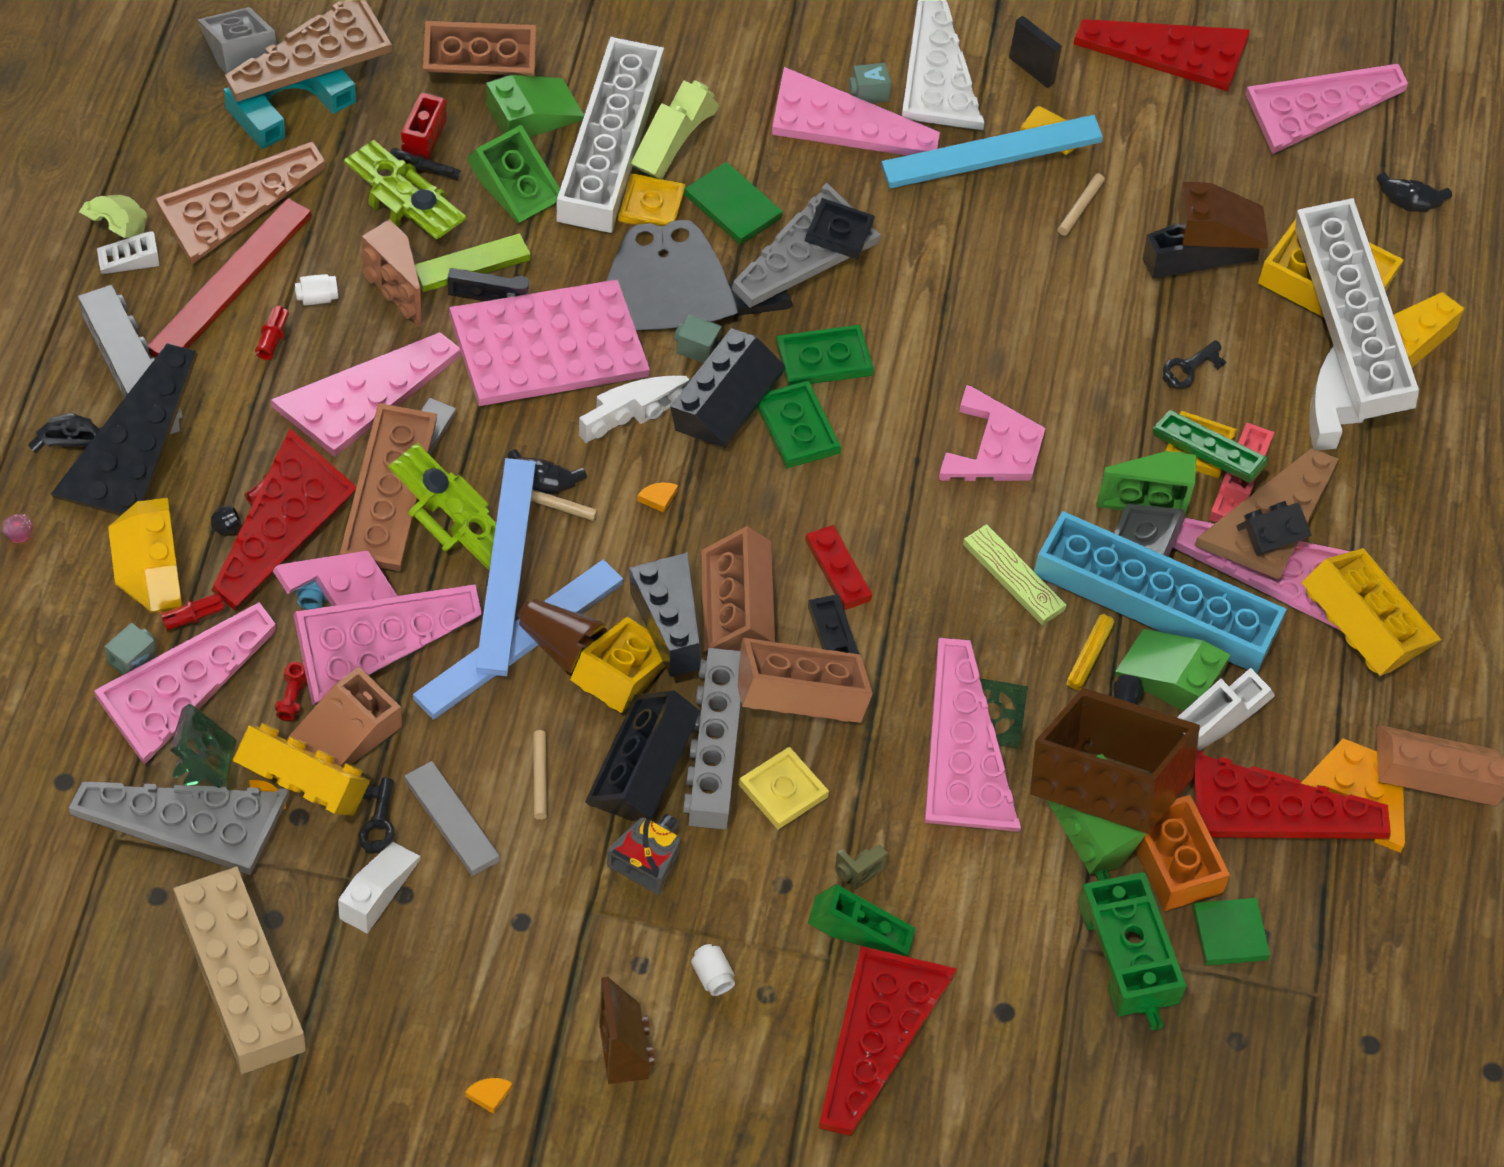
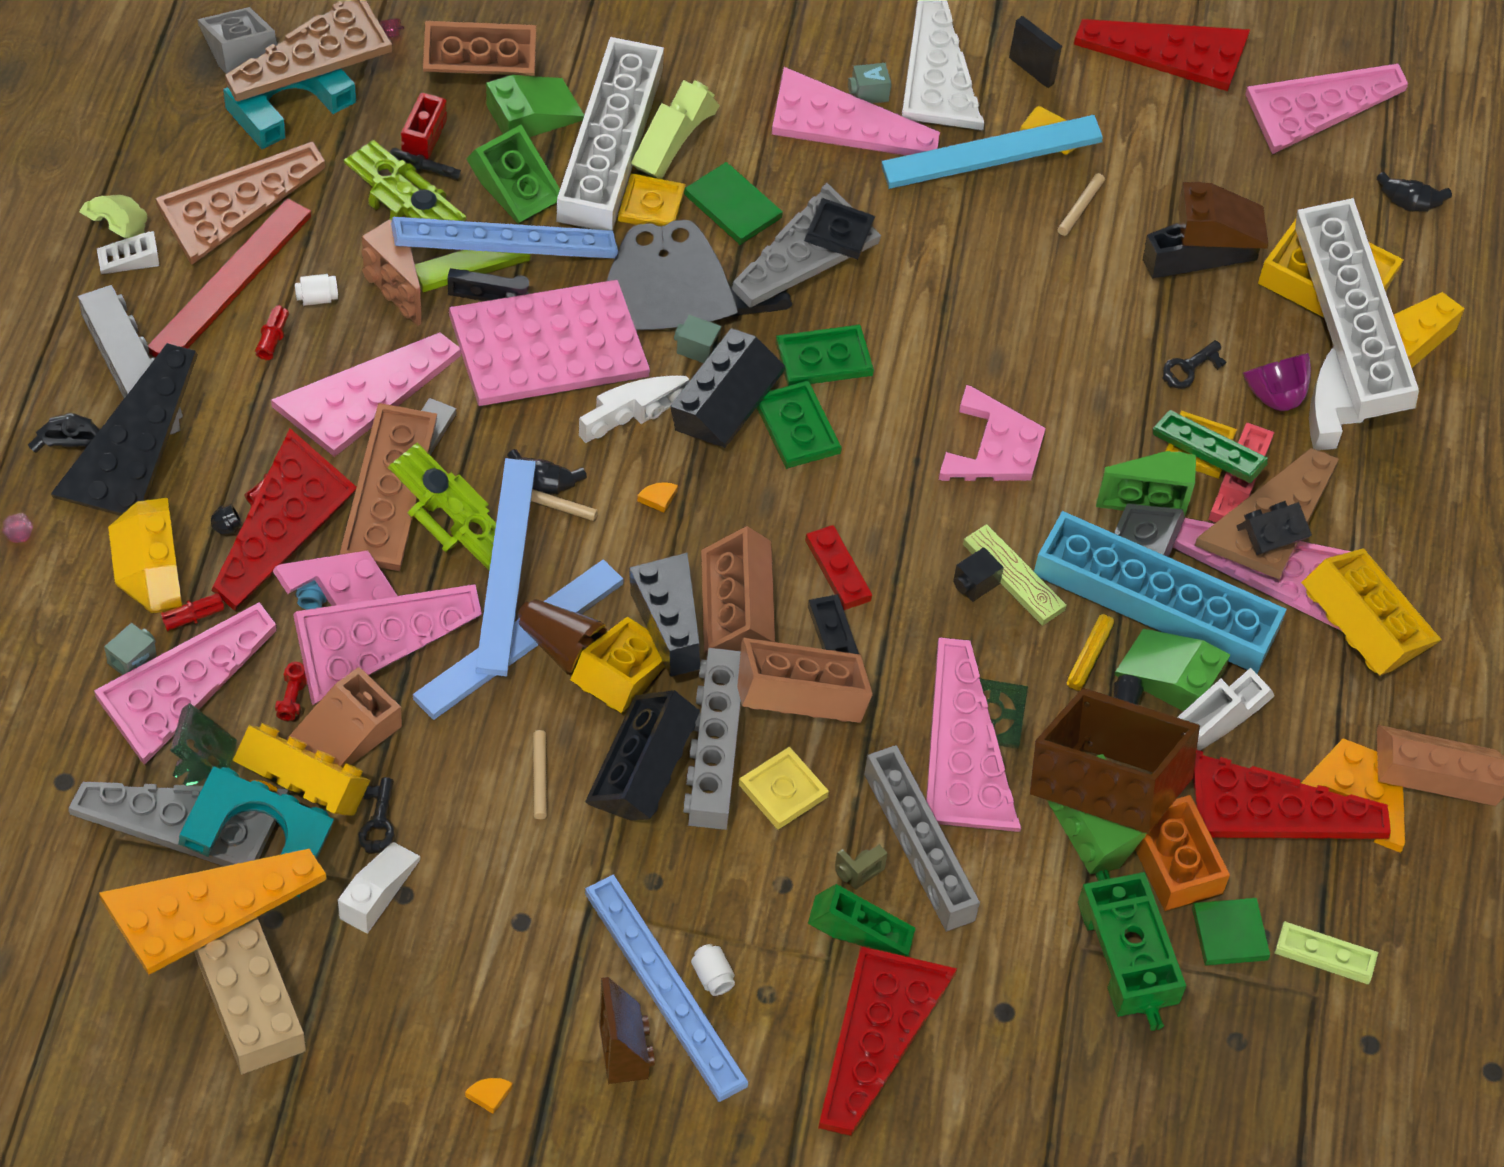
light grey tile [404,761,500,876] -> none
torso [607,814,681,895] -> none
none -> light orange wing [99,849,326,975]
none -> teal arch [178,766,334,897]
none -> clear pink plate [379,18,405,38]
none -> light blue tile [391,217,618,259]
none -> light blue tile [585,875,748,1102]
none -> light grey brick [864,745,980,932]
none -> black brick [953,547,1004,602]
none -> magenta hair [1242,353,1311,411]
none -> yellowish green tile [1275,921,1378,985]

